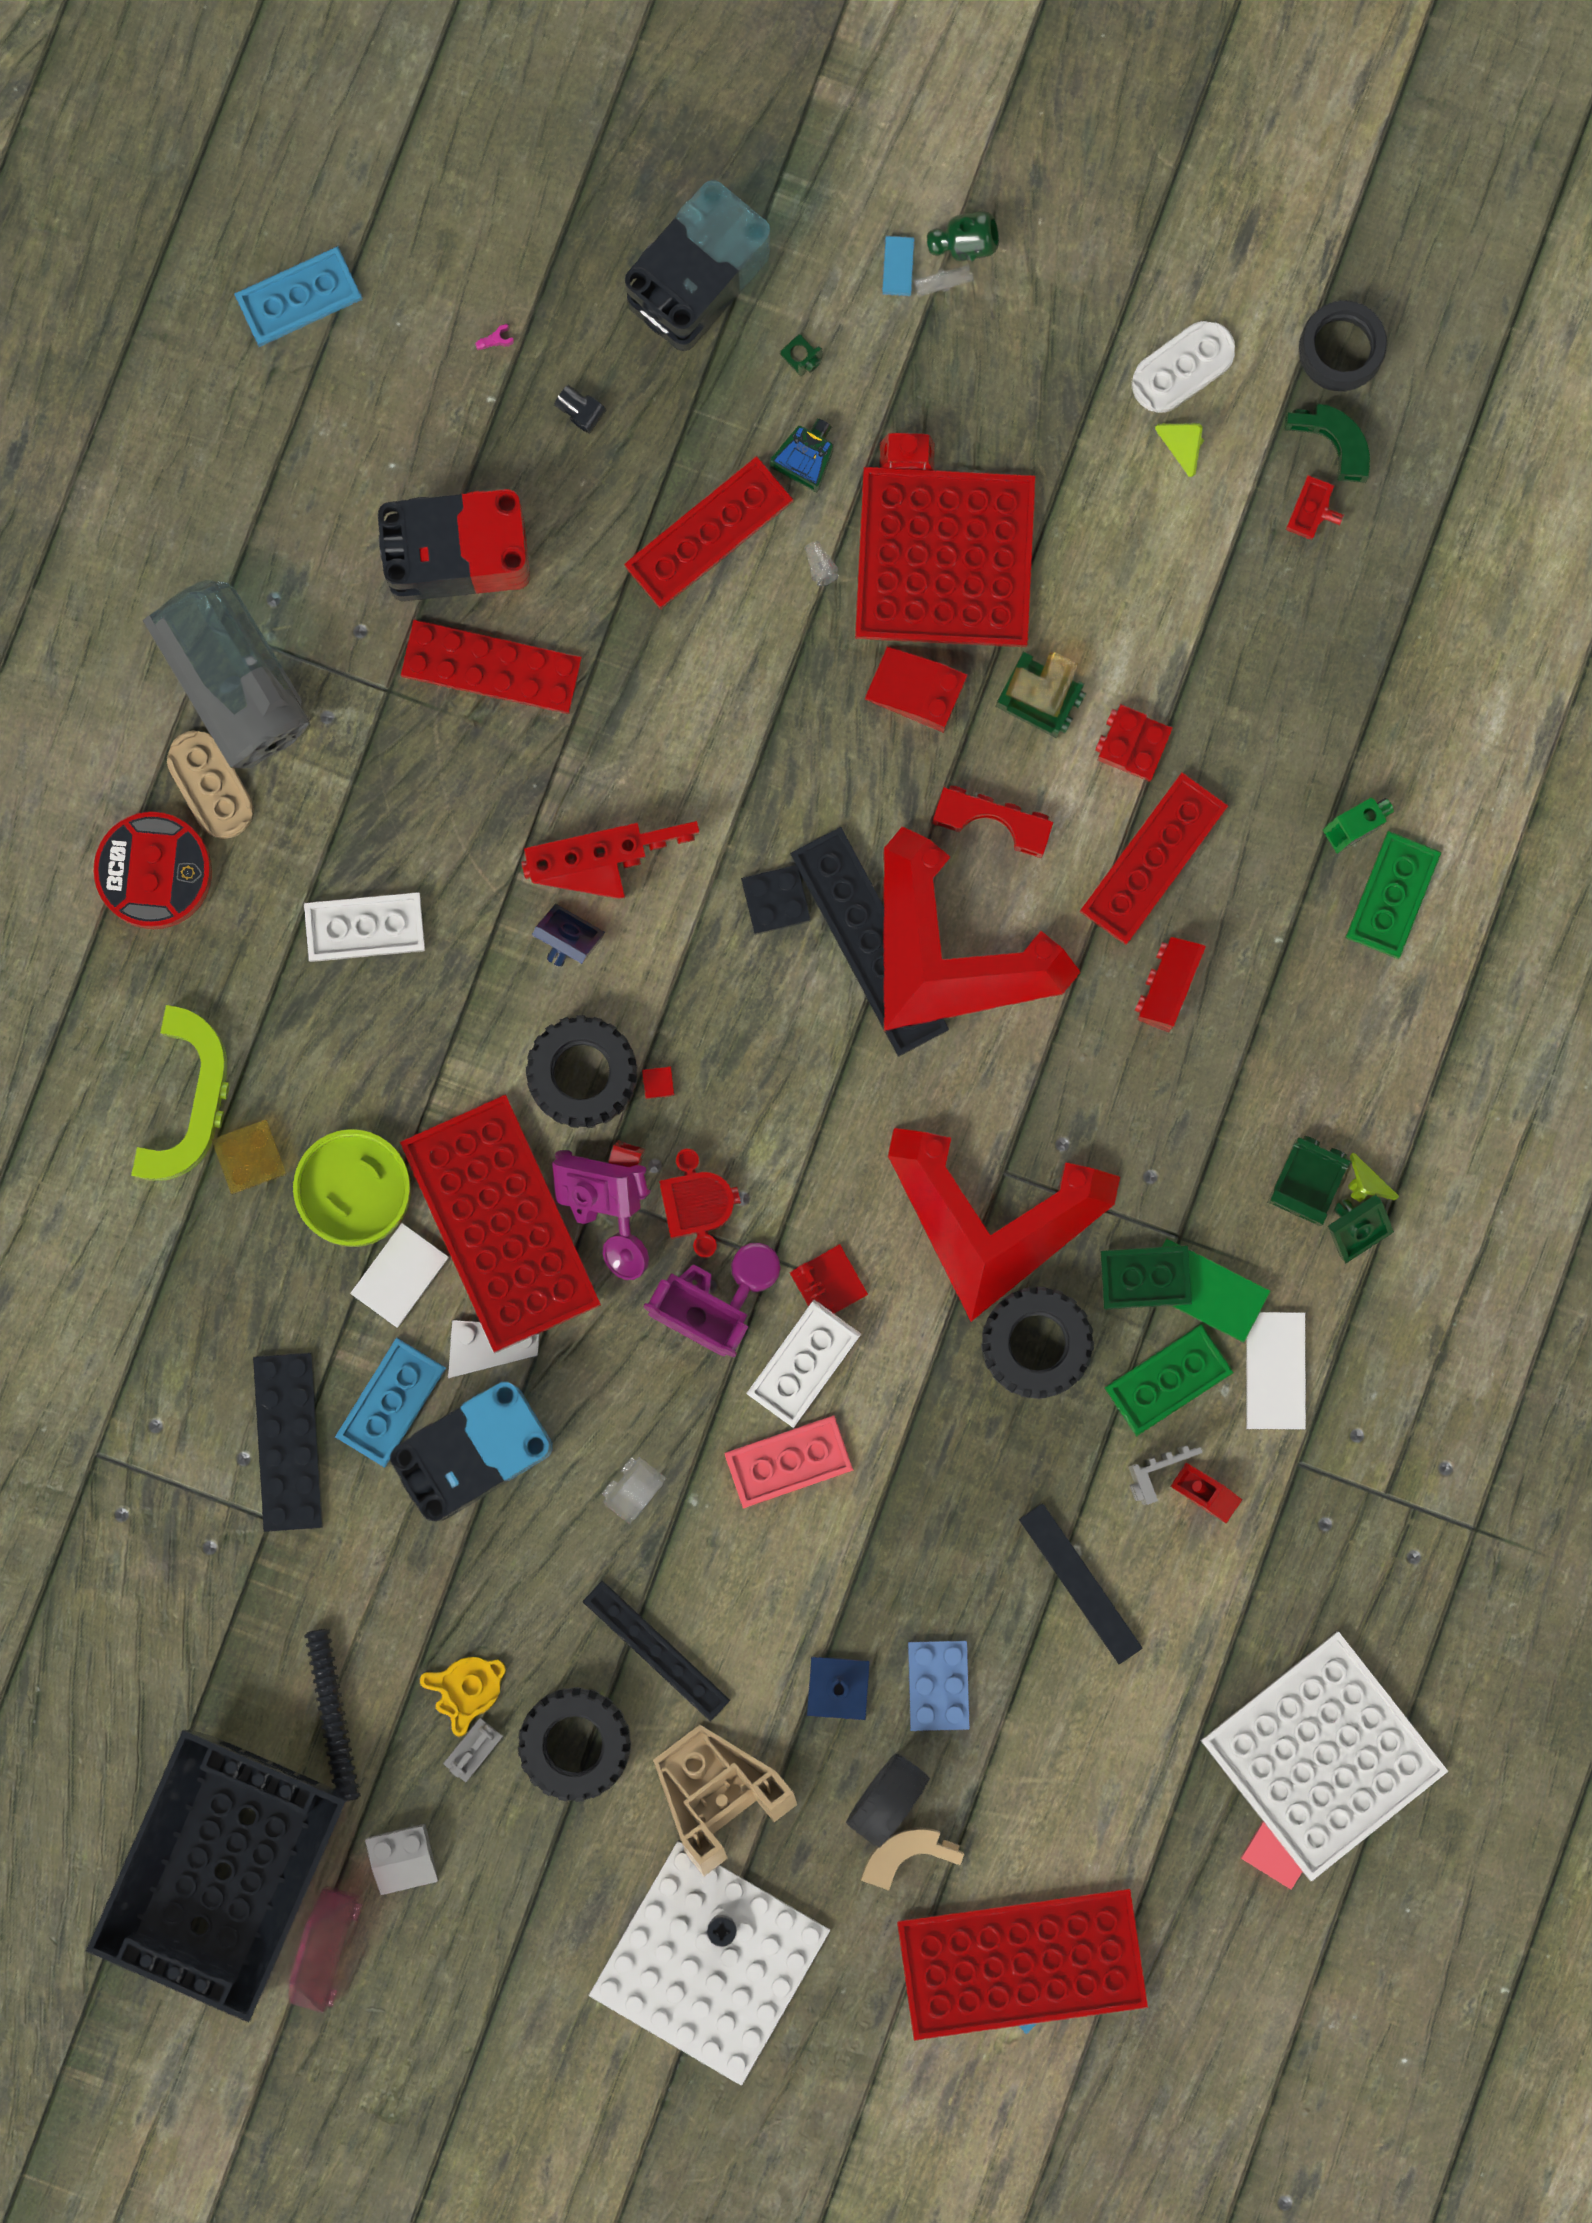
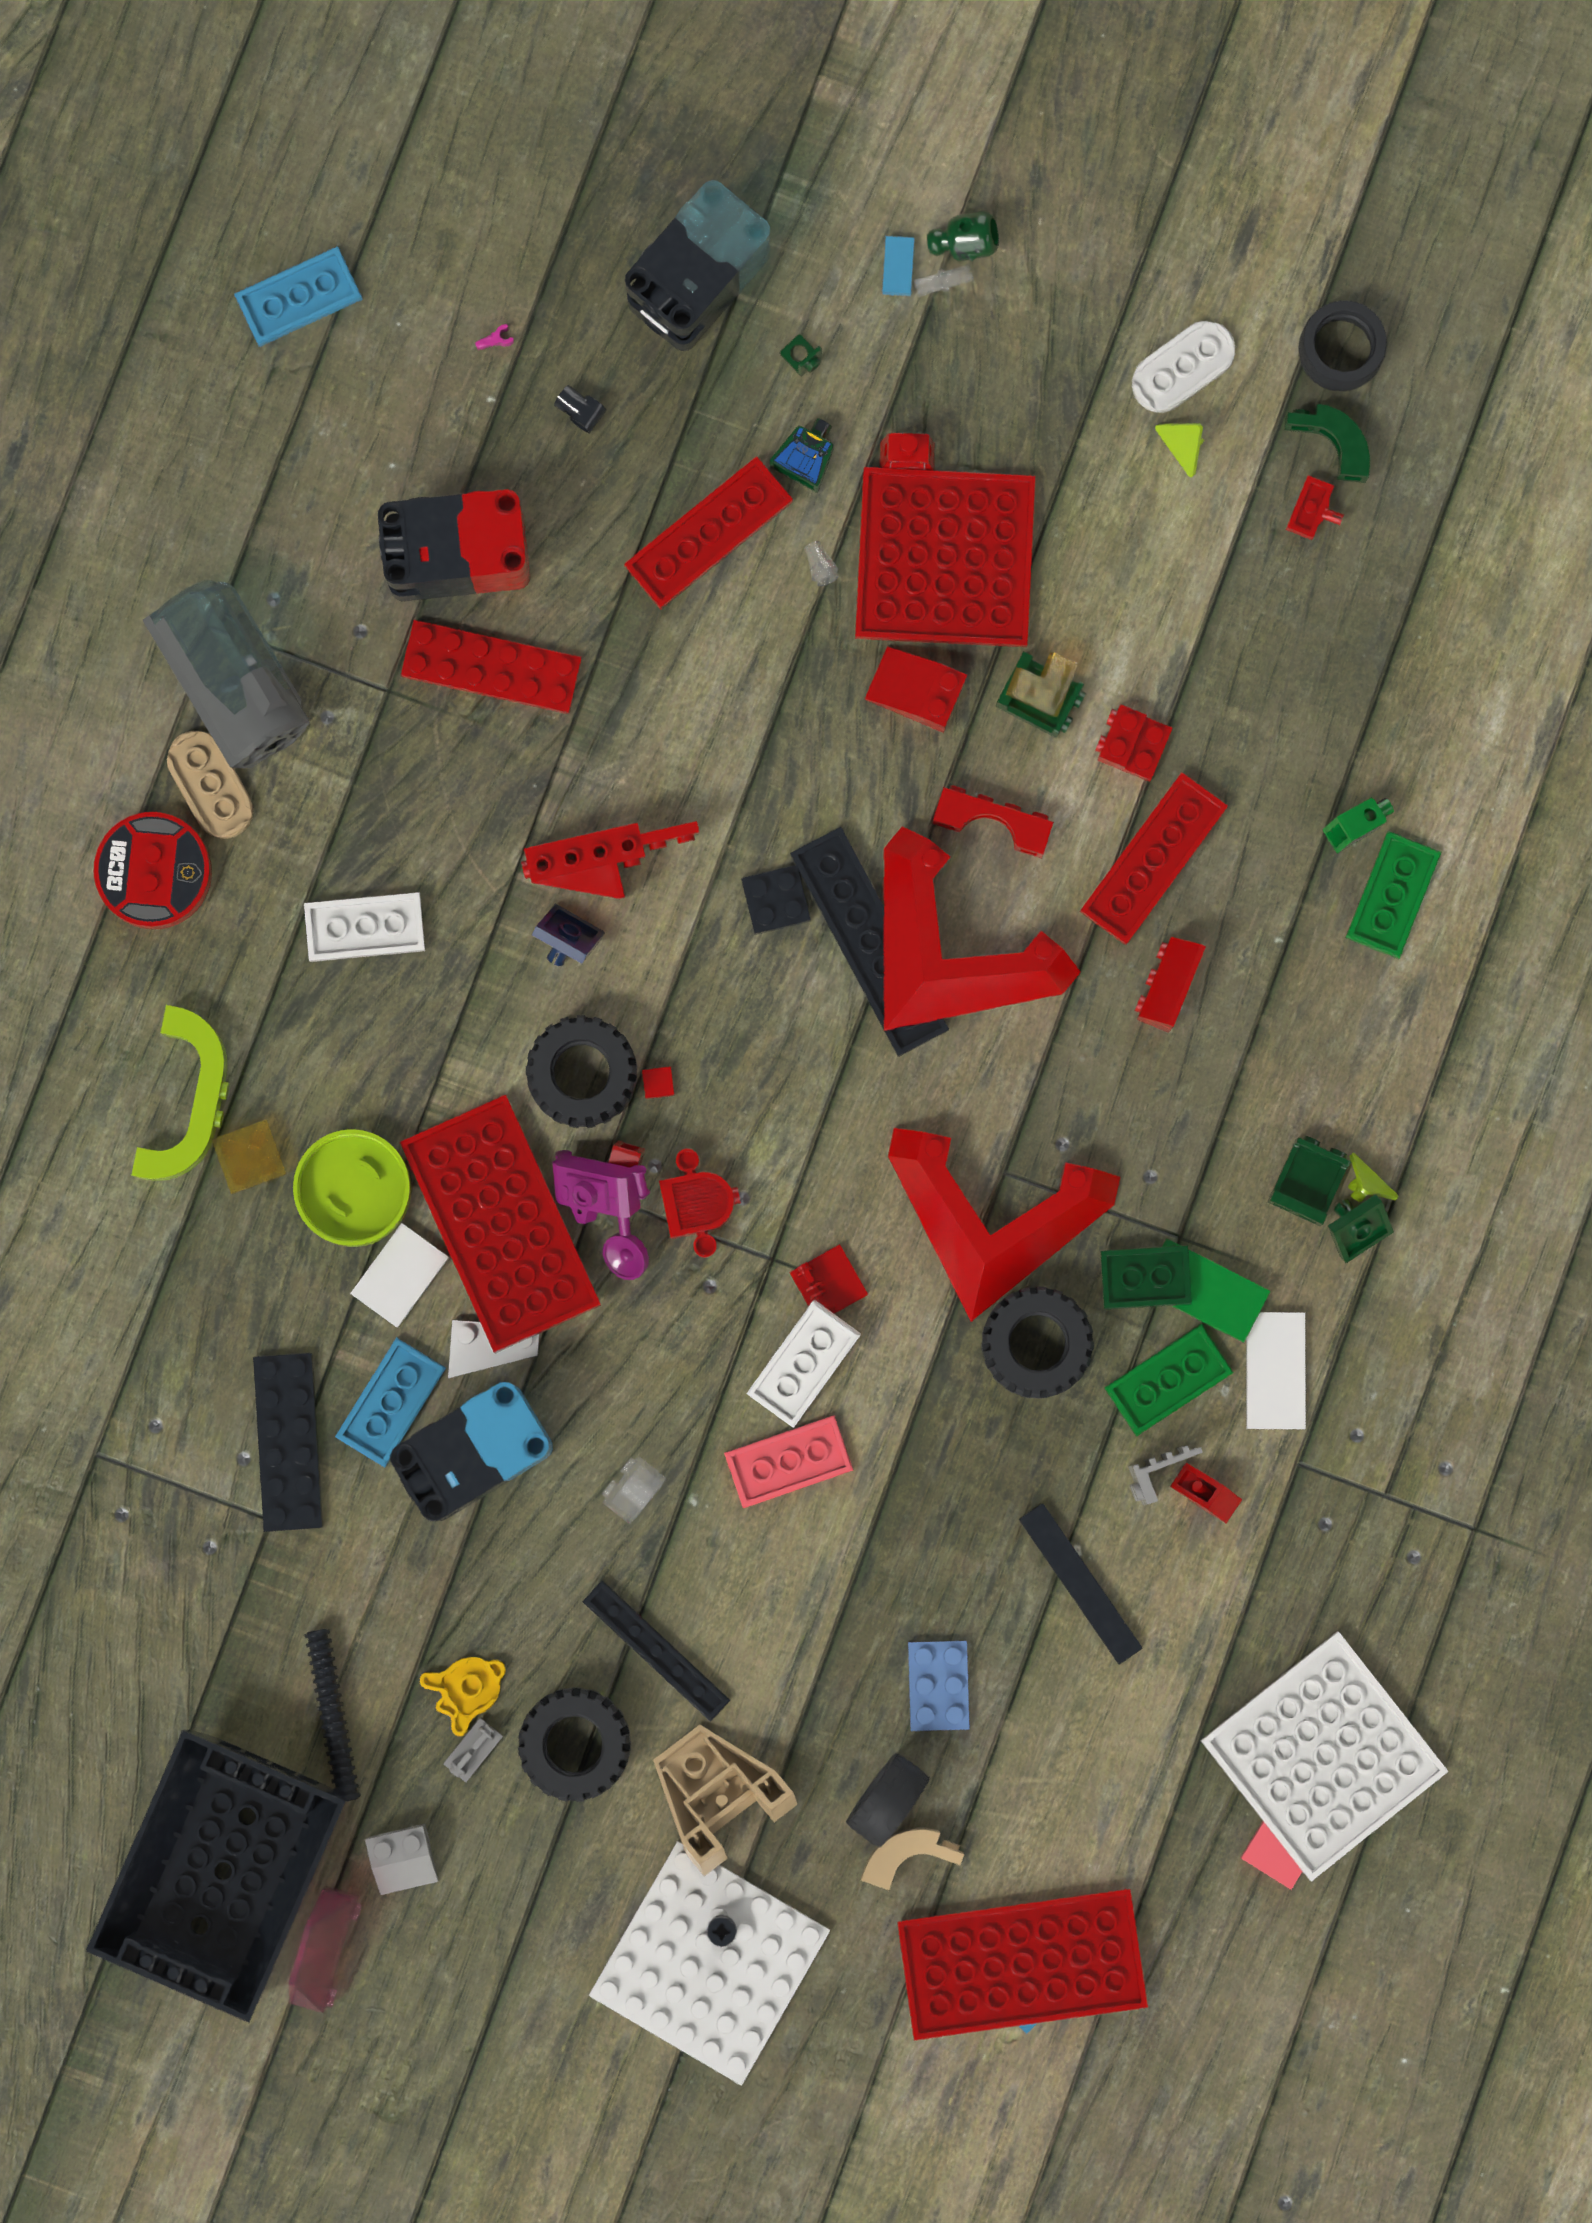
magenta piece [643,1242,781,1357] -> none
dark blue tile [807,1657,870,1720] -> none

